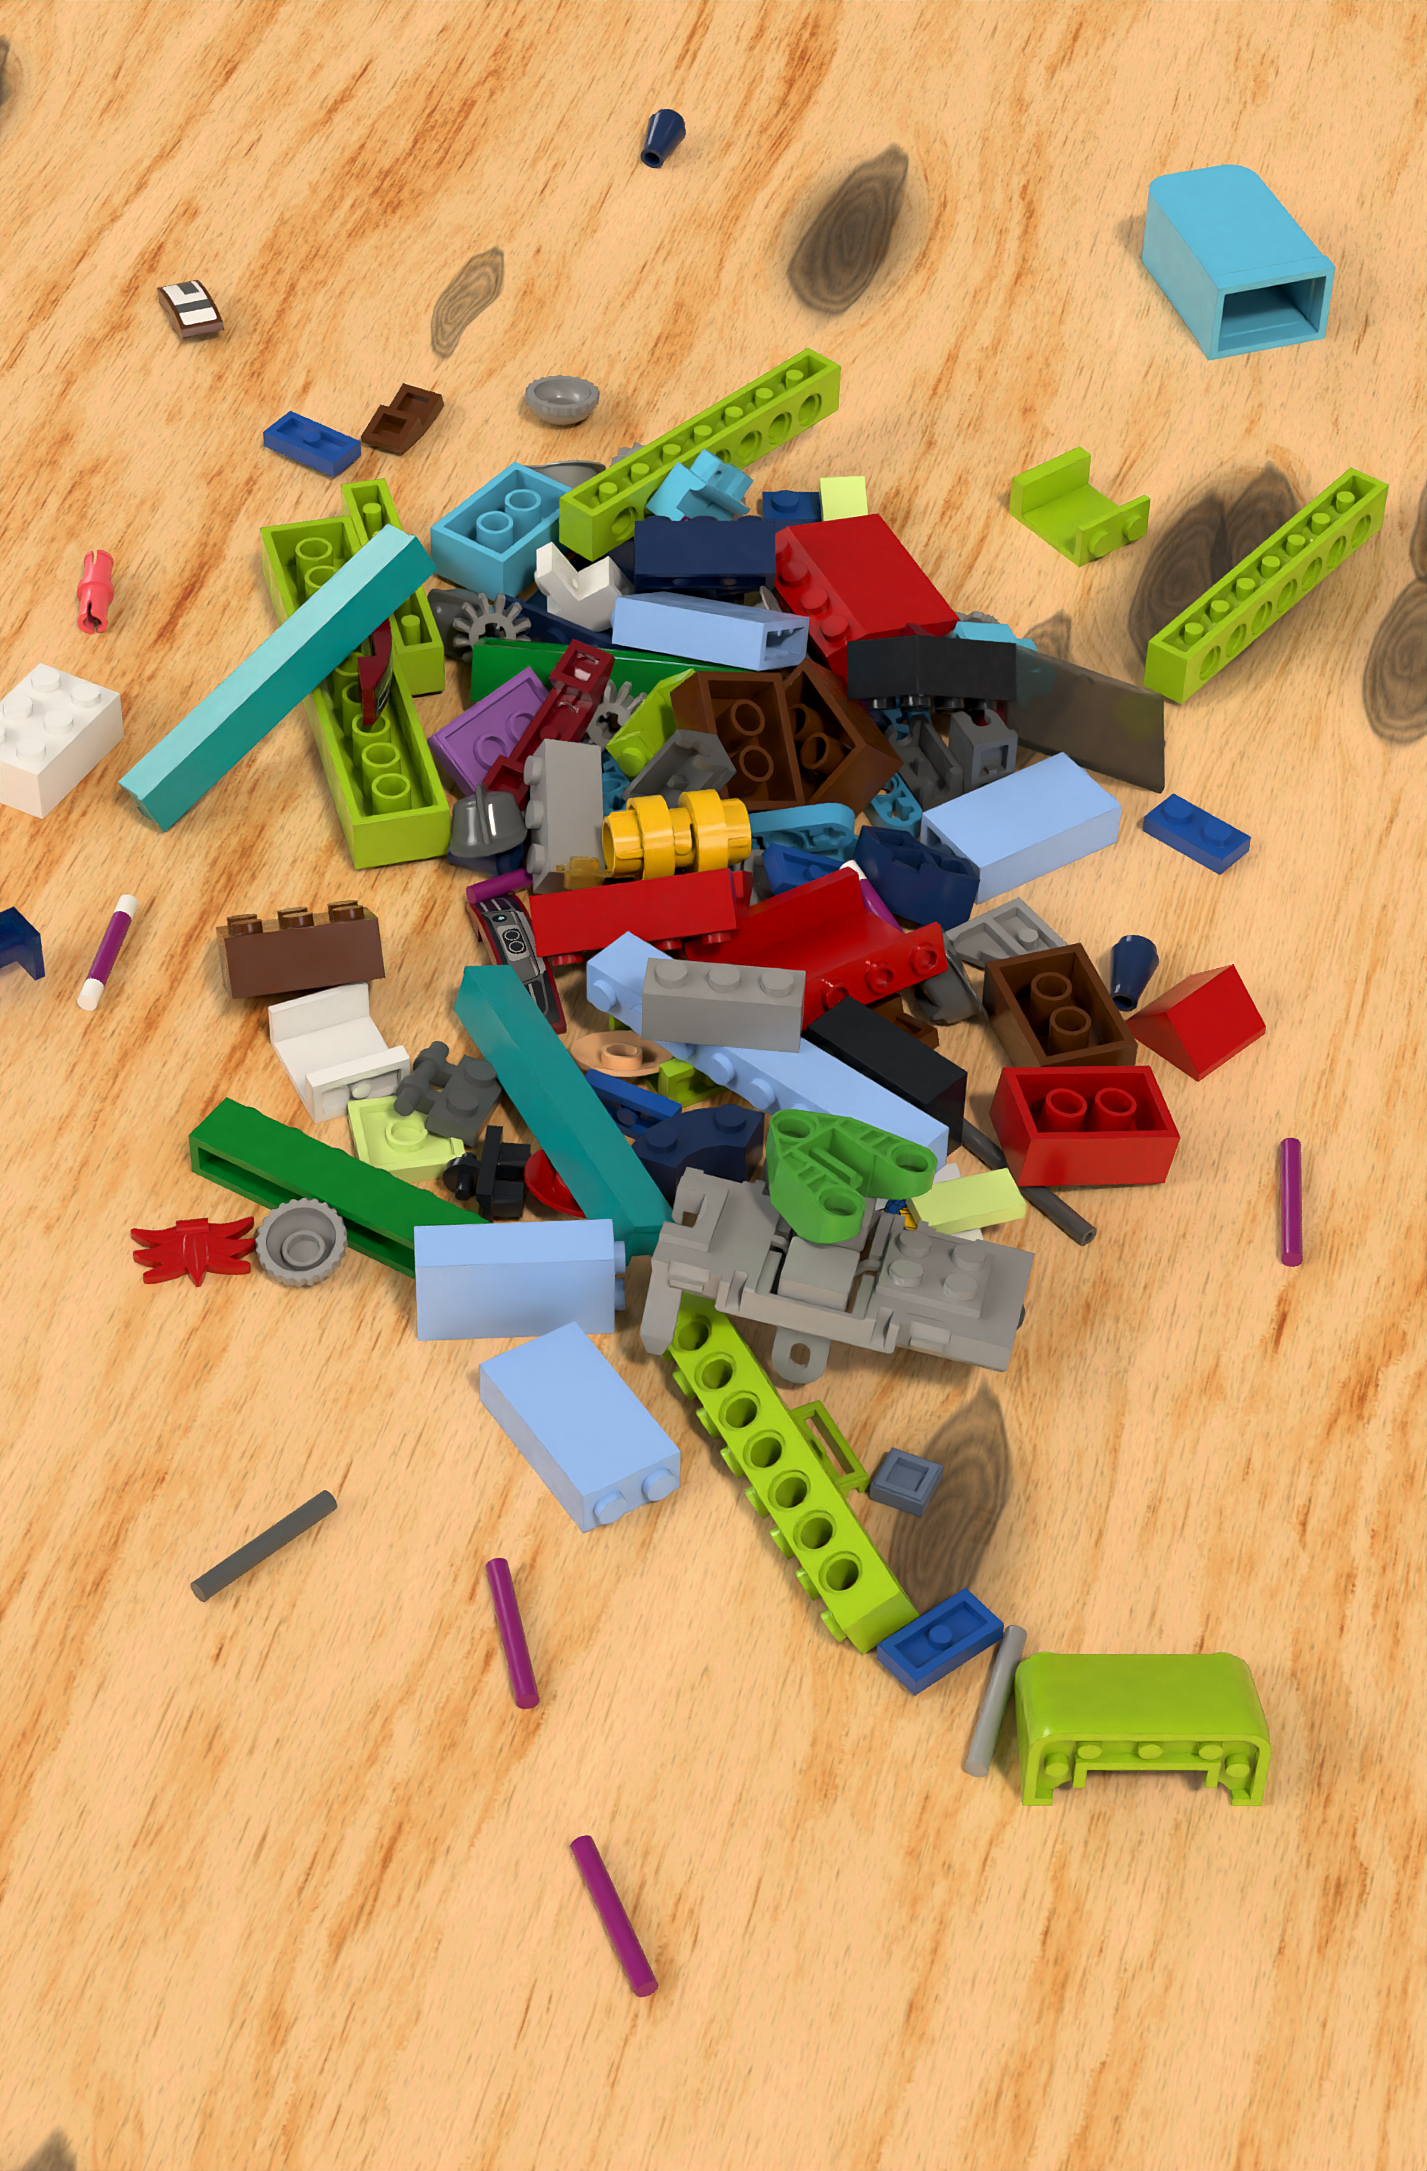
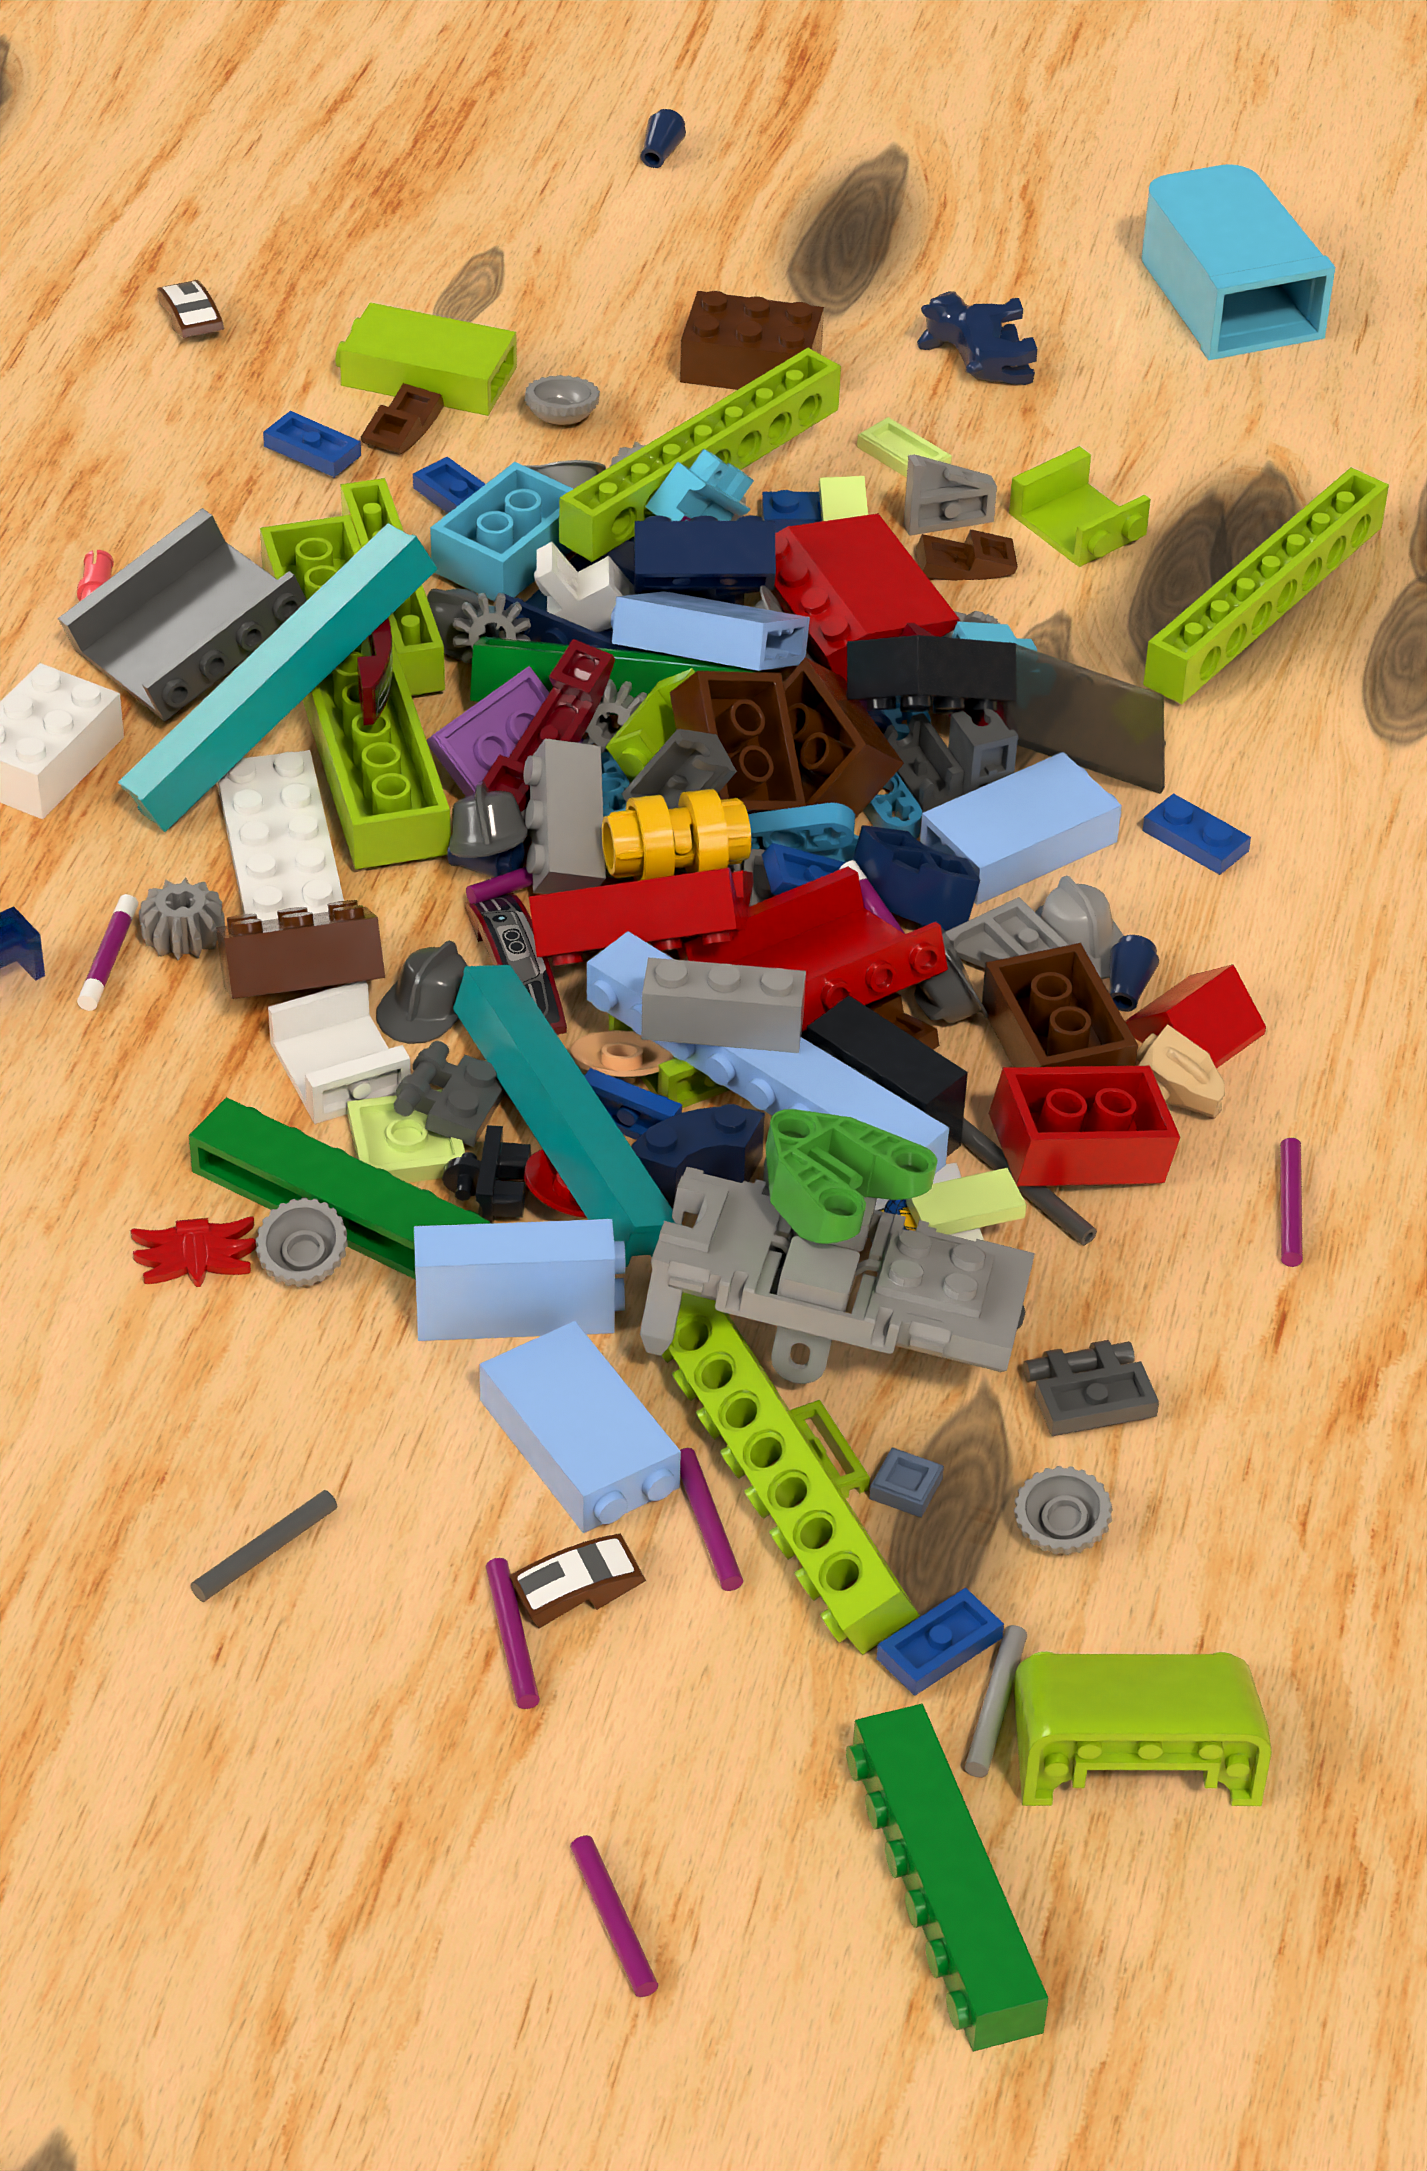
clear yellow plate [556,856,612,890] -> none
none -> dark grey panel [58,508,307,722]
none -> light grey gear [139,877,225,960]
none -> white plate [217,750,344,921]
none -> lime brick [335,302,517,416]
none -> dark grey piece [377,940,468,1044]
none -> blue plate [413,457,485,513]
none -> slope [510,1533,646,1629]
none -> reddish brown brick [680,291,824,390]
none -> magenta bar [680,1448,743,1591]
none -> green brick [846,1703,1049,2052]
none -> yellowish green tile [857,417,952,478]
none -> light grey wing [904,454,997,536]
none -> reddish brown slope [916,529,1018,581]
none -> dark blue animal [917,291,1038,385]
none -> light grey hat [1014,1466,1113,1555]
none -> dark grey plate [1023,1340,1159,1436]
none -> light grey piece [1035,876,1124,979]
none -> tan hand [1136,1024,1225,1119]

